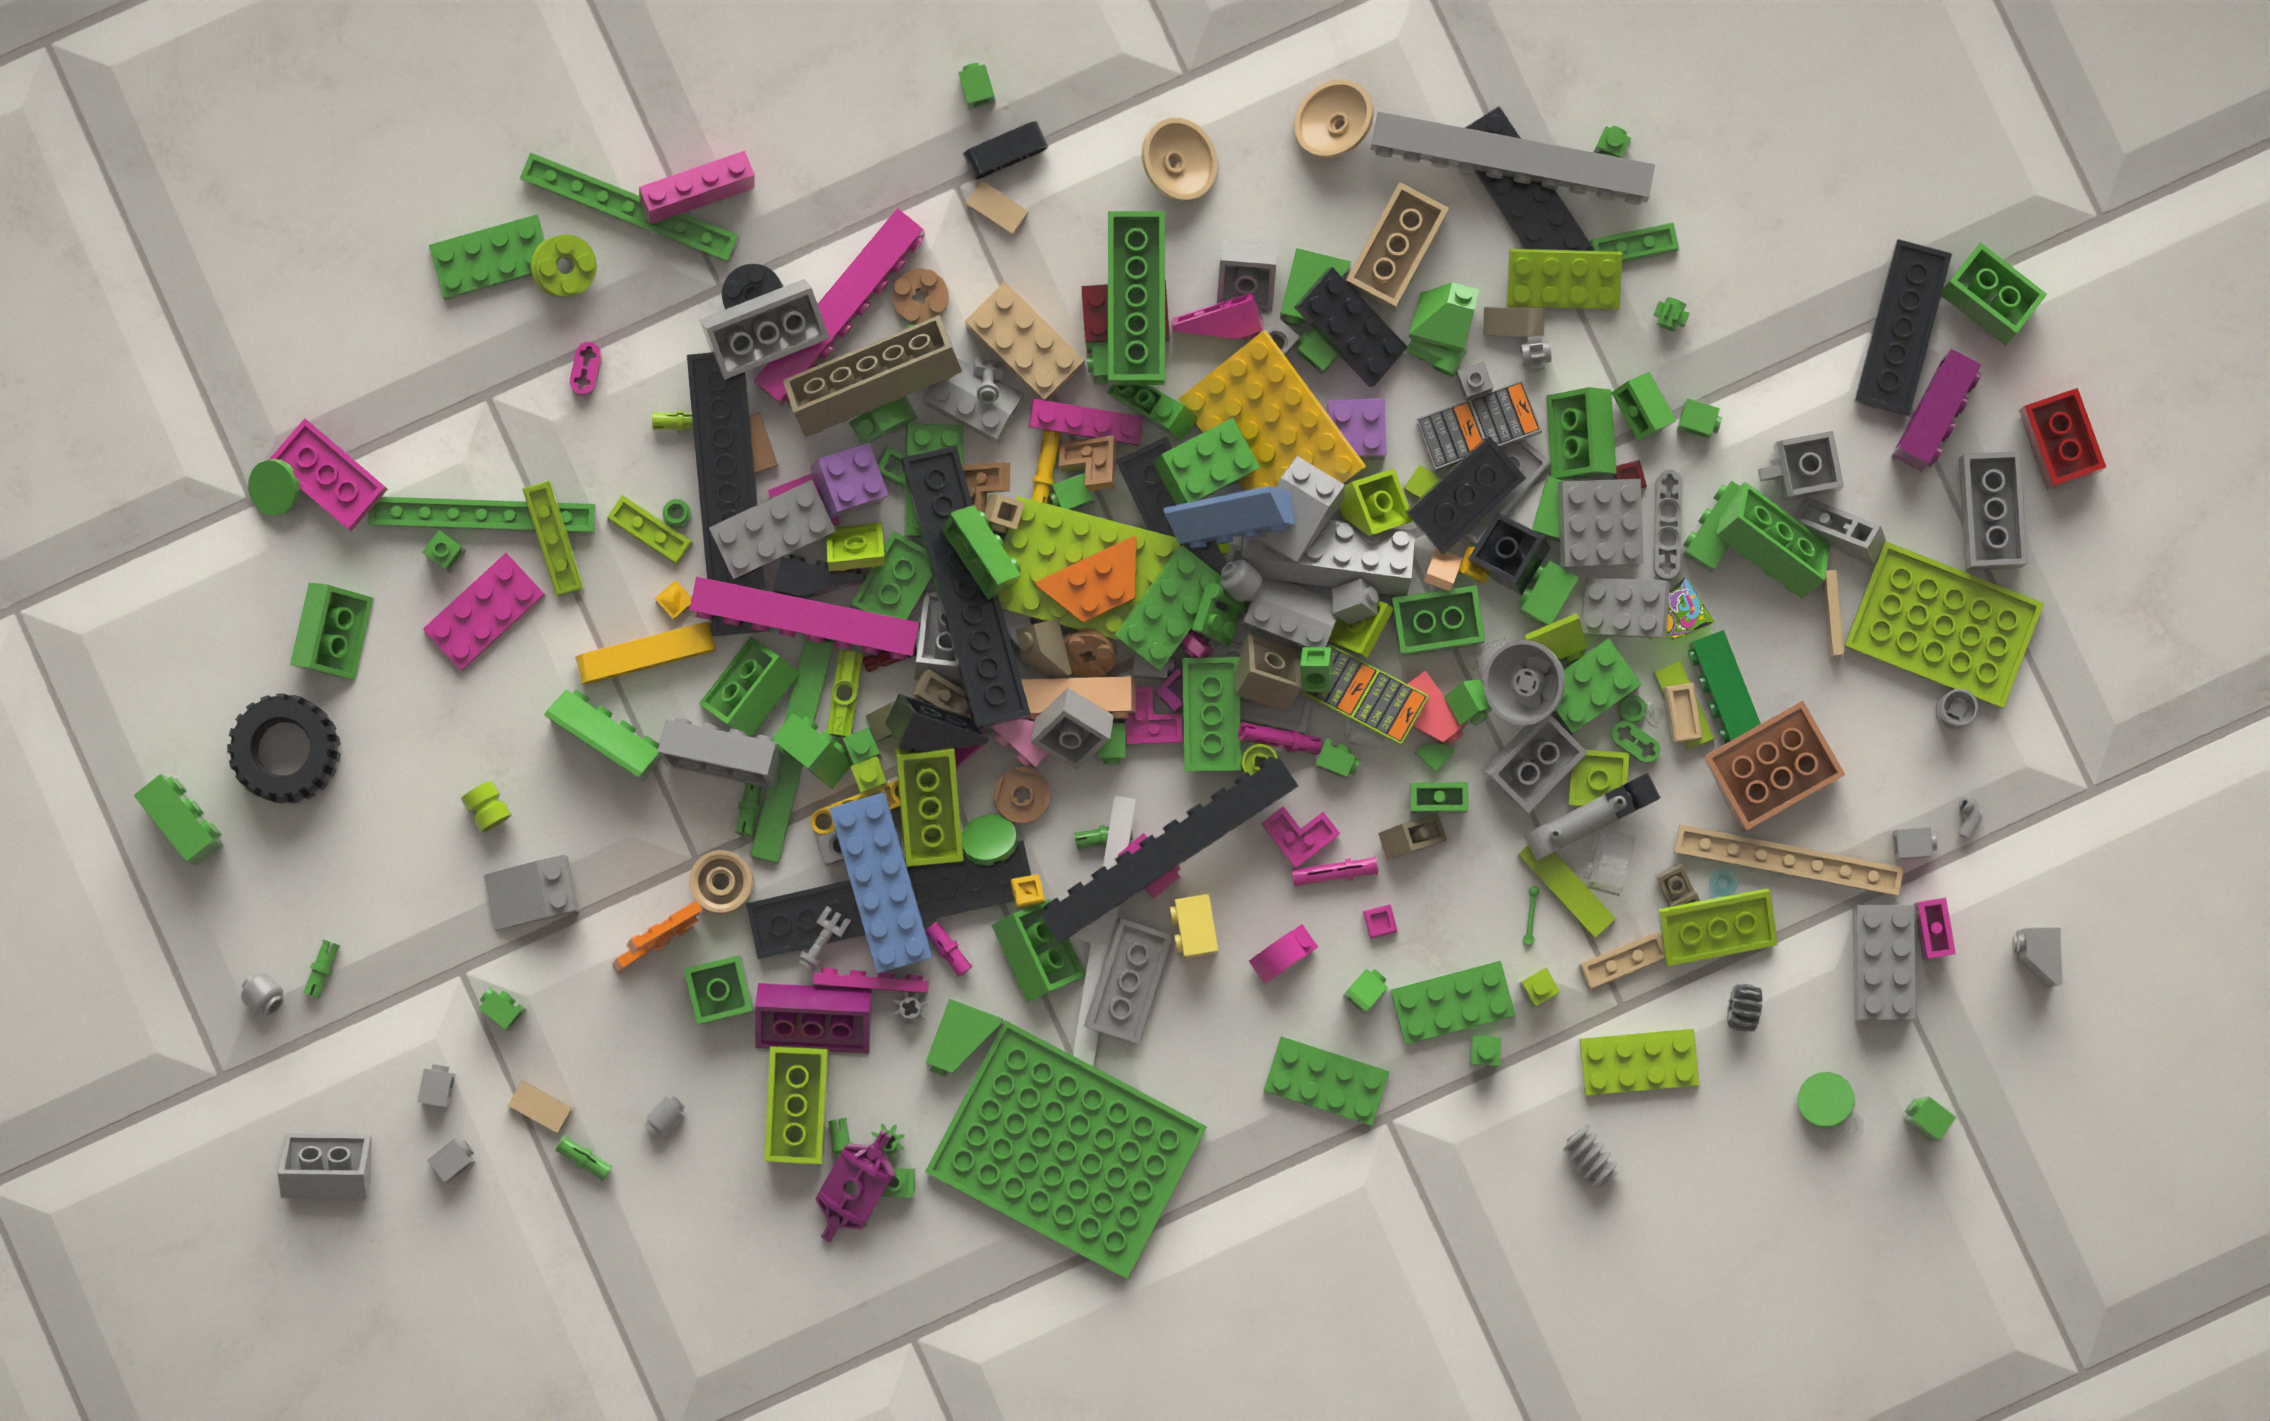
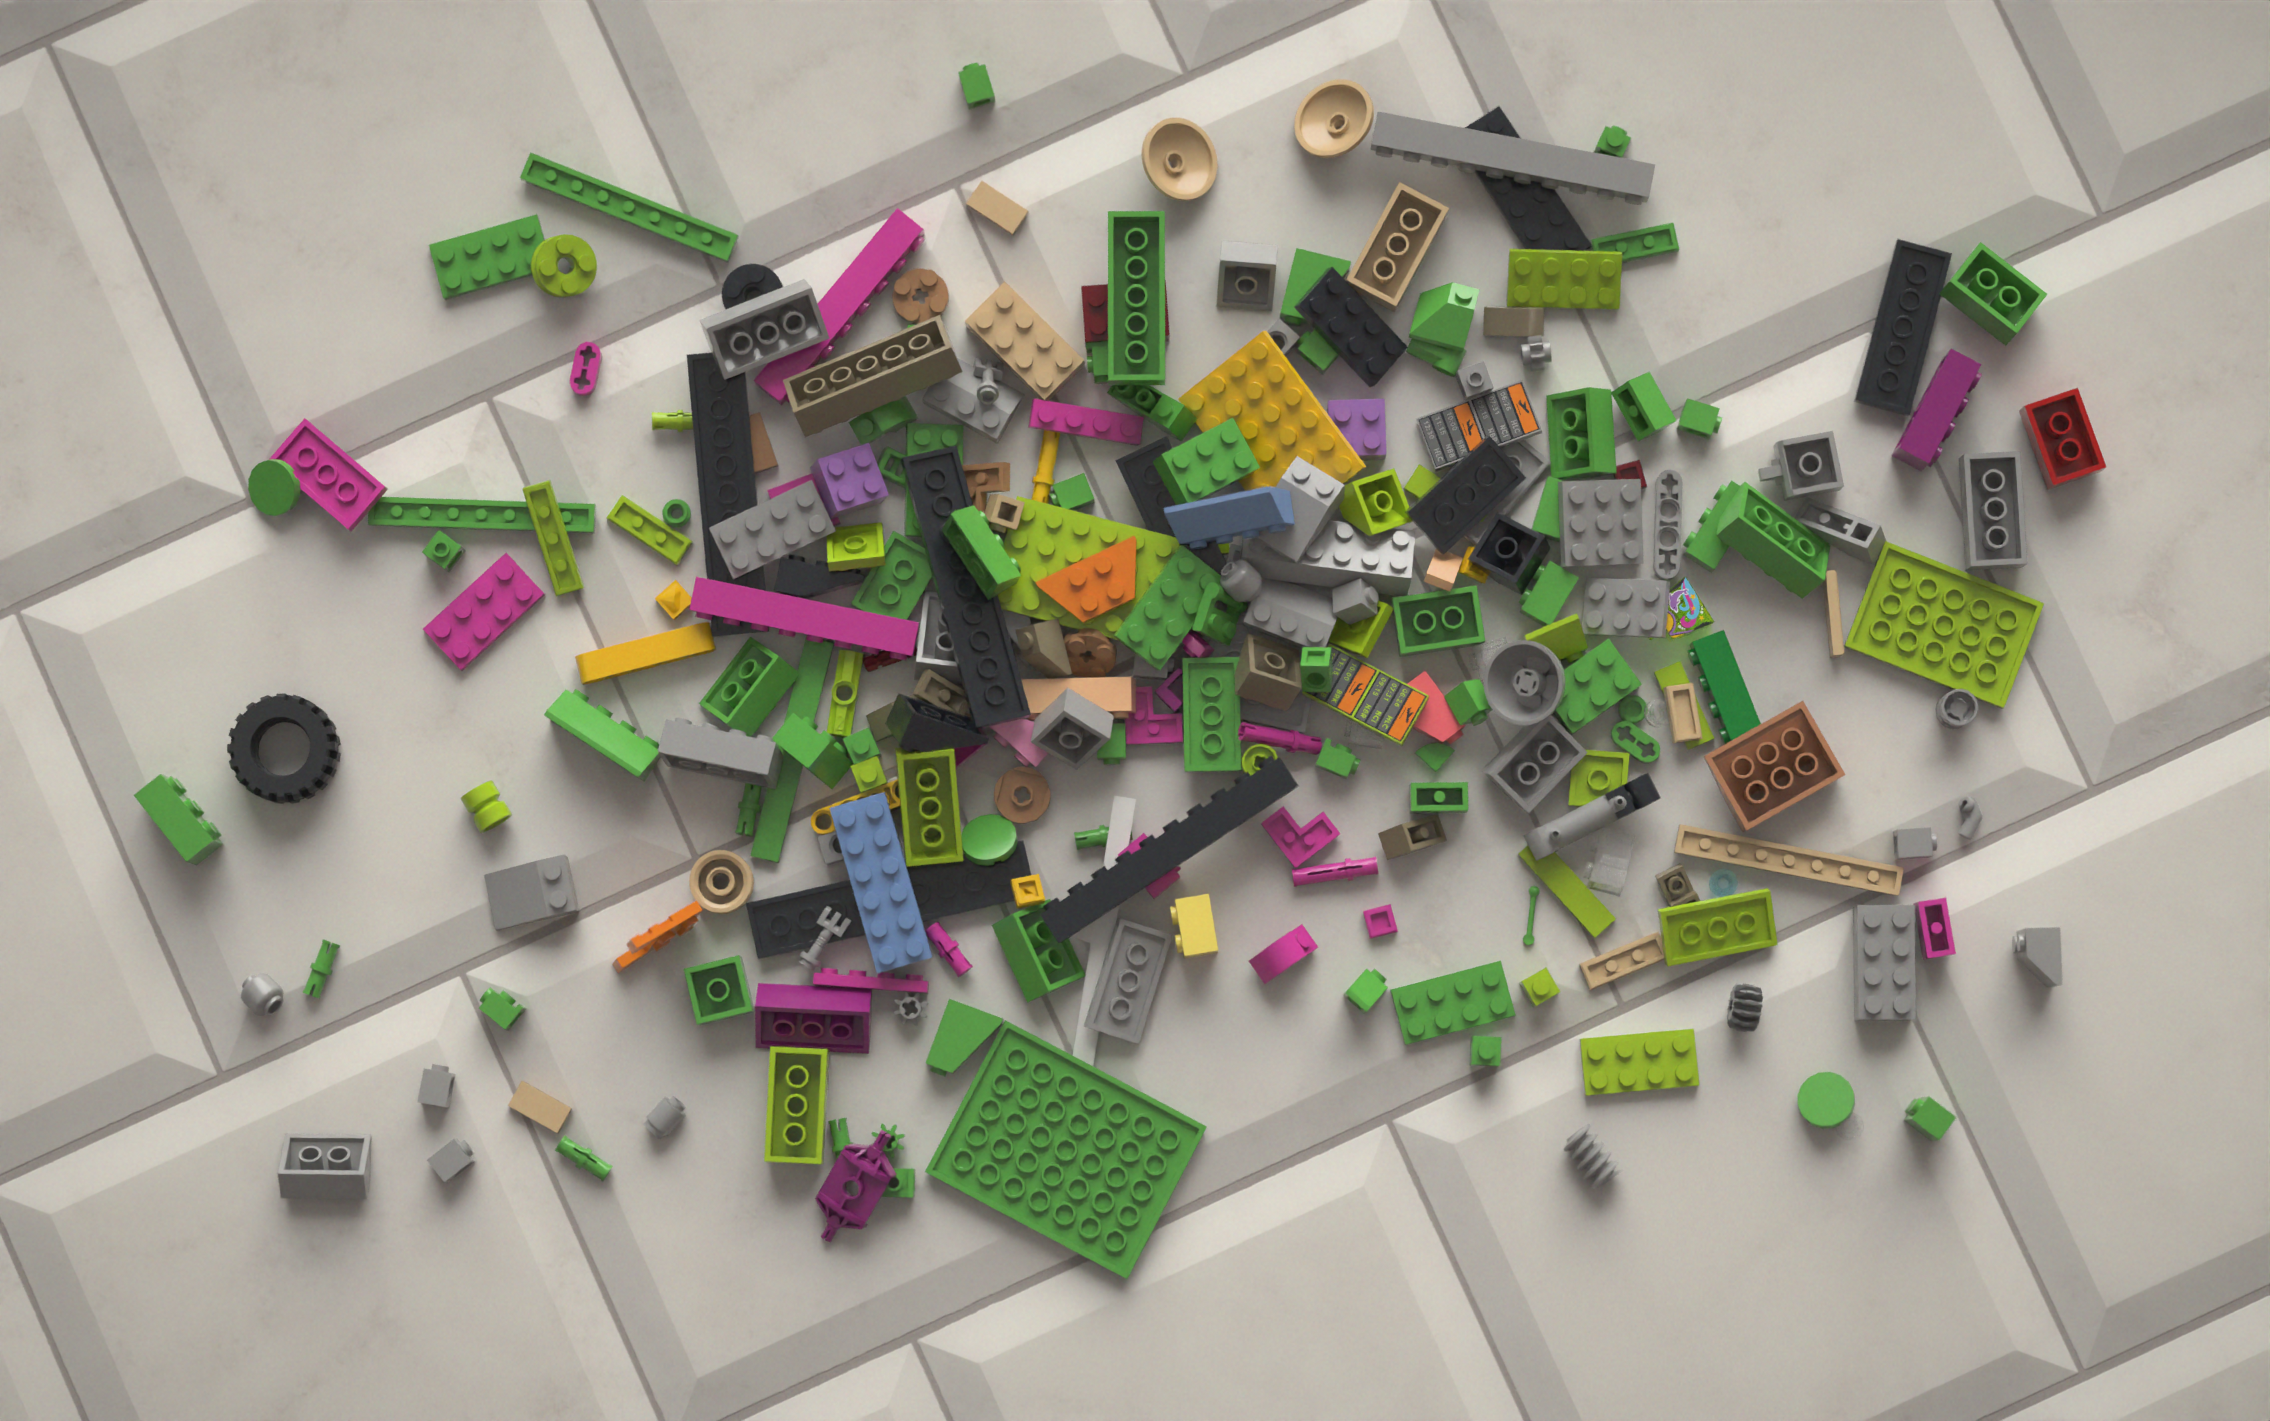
bright green slope [290,583,373,680] -> none
dark pink brick [639,150,755,225] -> none
black beam [963,121,1048,180] -> none
medium nougat plate [1059,435,1117,492] -> none
dark pink slope [1172,292,1264,340] -> none
bright green plate [1263,1036,1390,1126] -> none
bright green gear [1653,297,1690,332] -> none

